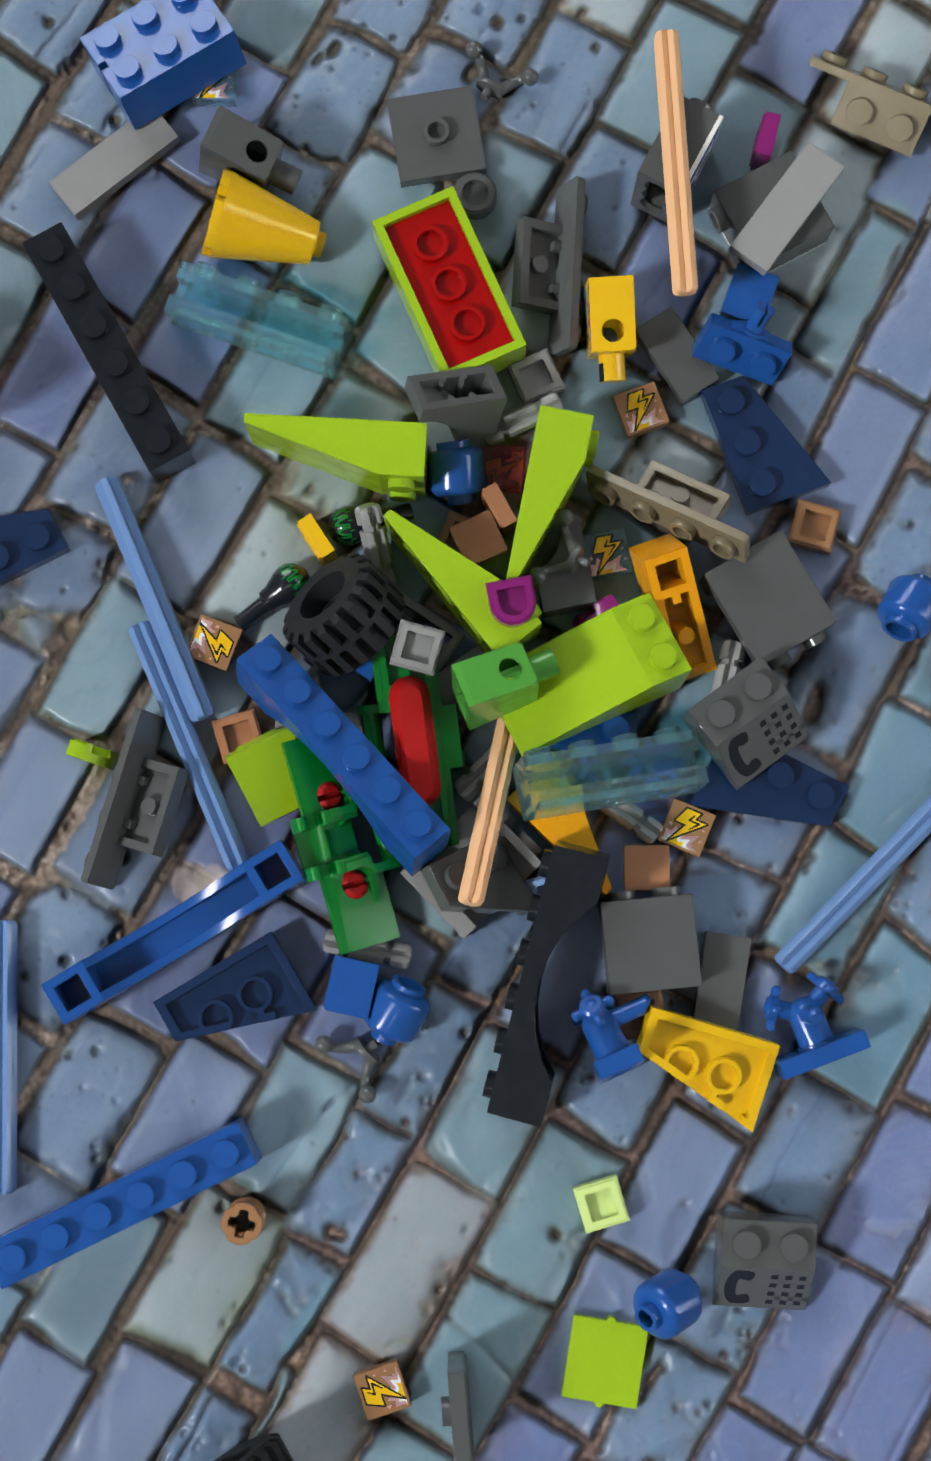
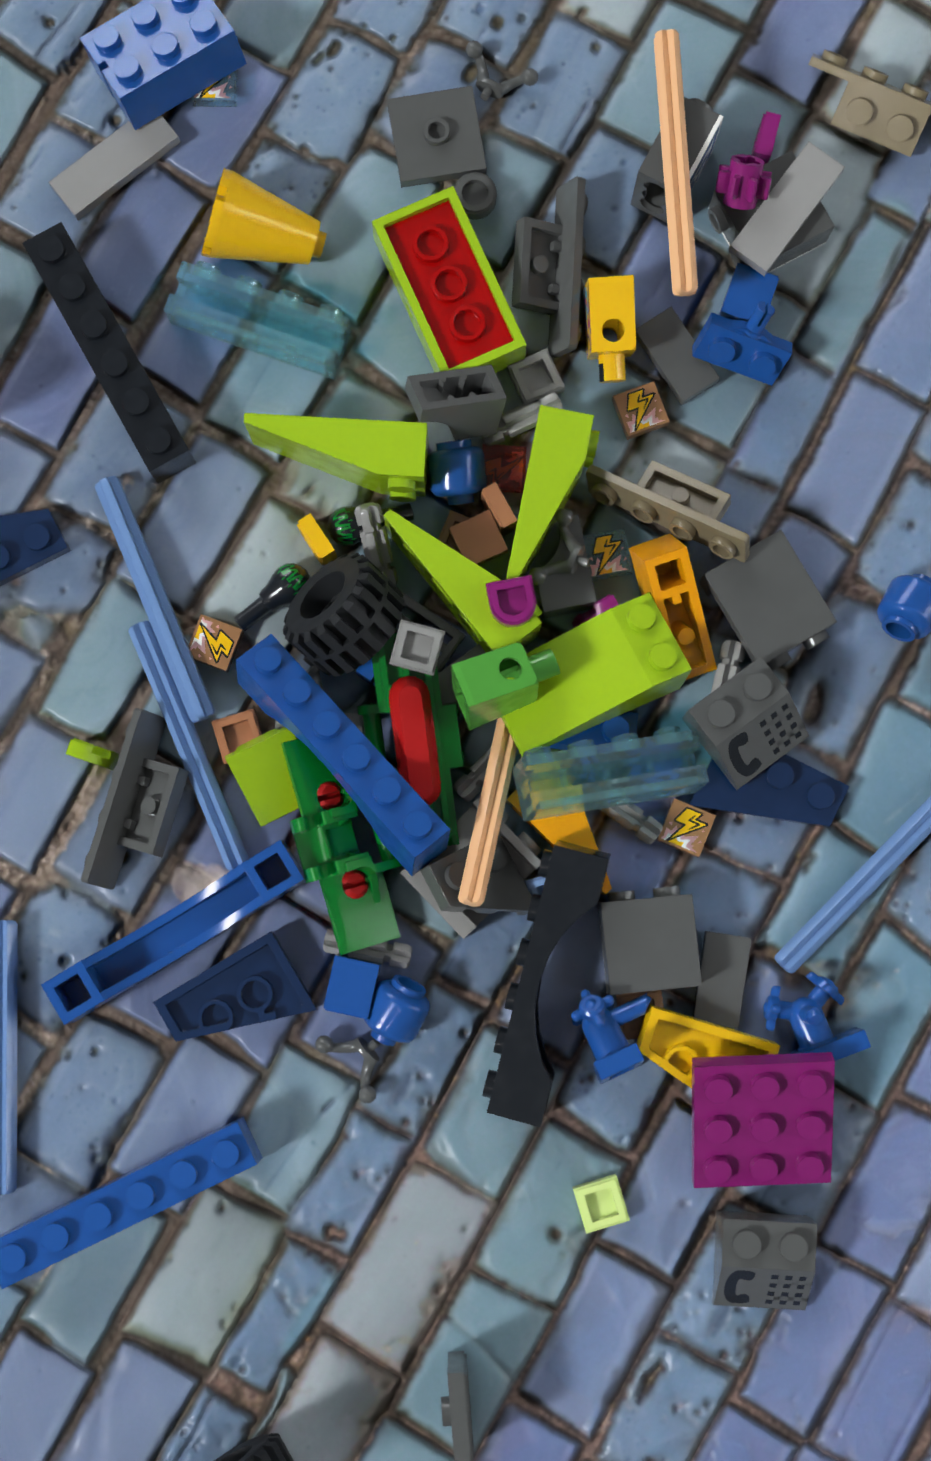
dark grey torso [199,105,303,195] -> none
medium nougat bush [221,1196,267,1245] -> none
tile [353,1357,412,1421] -> none
lime piece [561,1313,648,1409] -> none
nougat tile [623,845,670,891] -> none
blue head [633,1268,702,1340] -> none
dark blue wing [700,376,831,516] -> none
medium nougat tile [787,499,842,556] -> none
none -> magenta plate [692,1052,835,1188]
none -> magenta gear [715,154,772,210]

